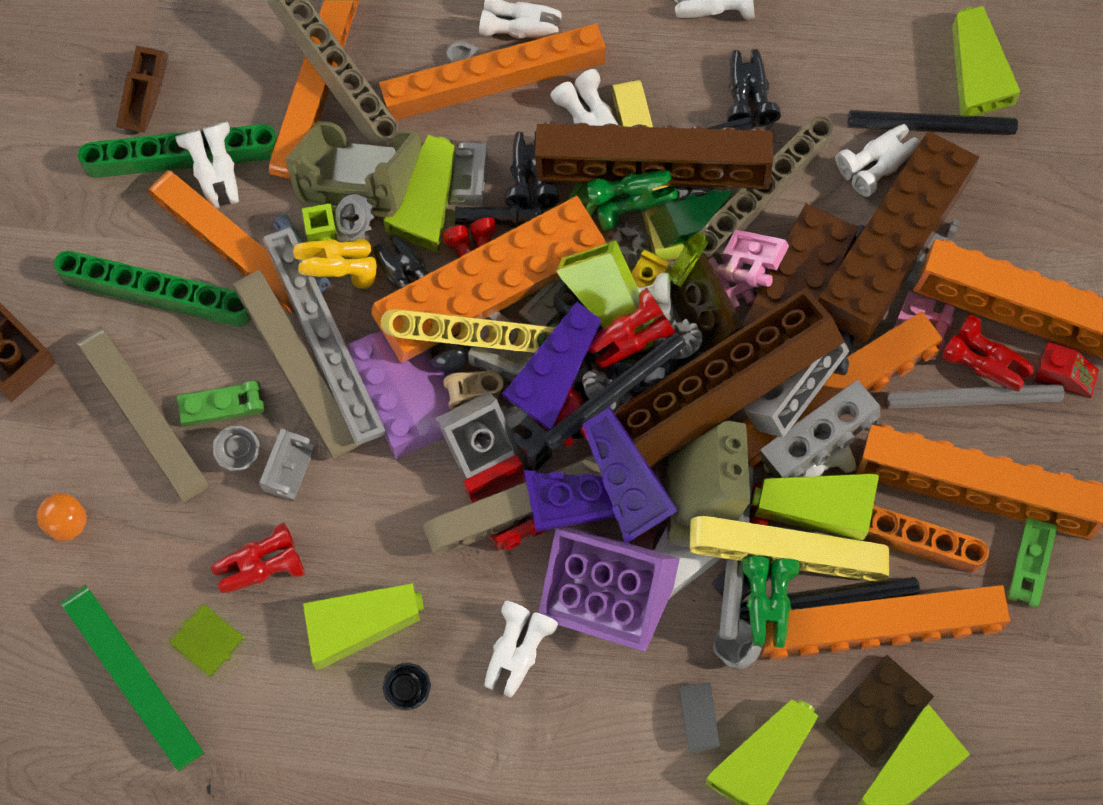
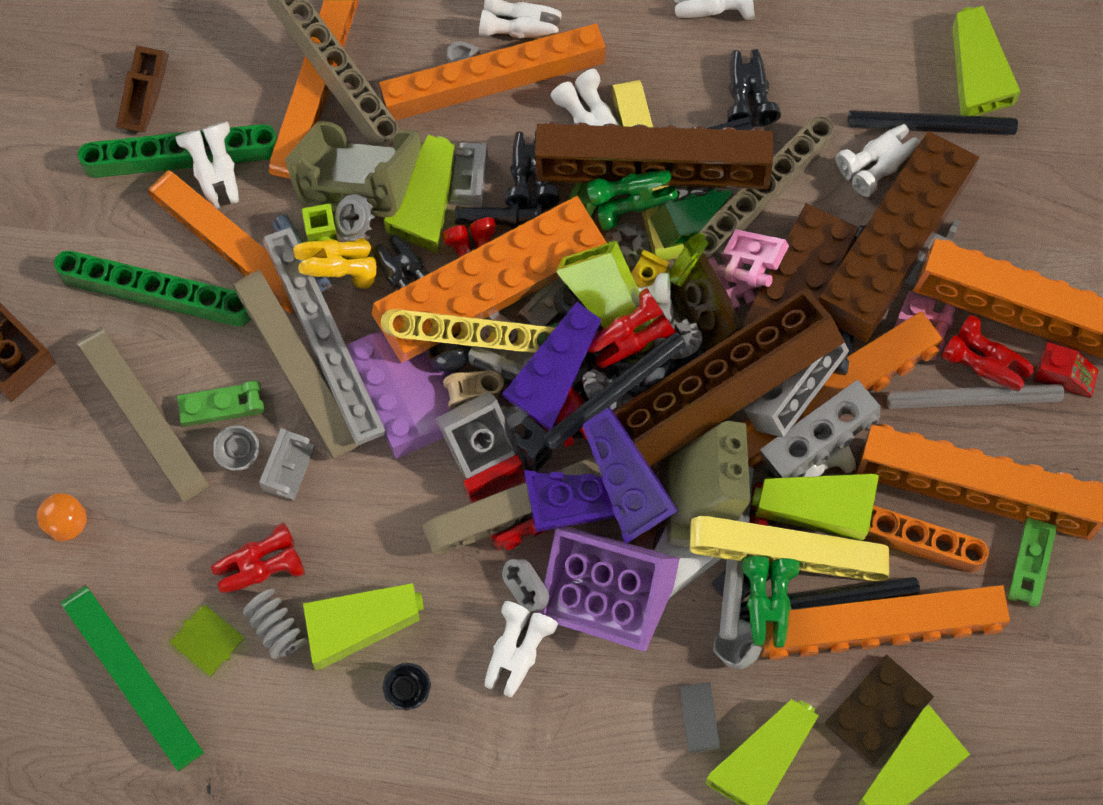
none -> light grey piece [243,589,307,659]
none -> light grey beam [502,559,549,611]

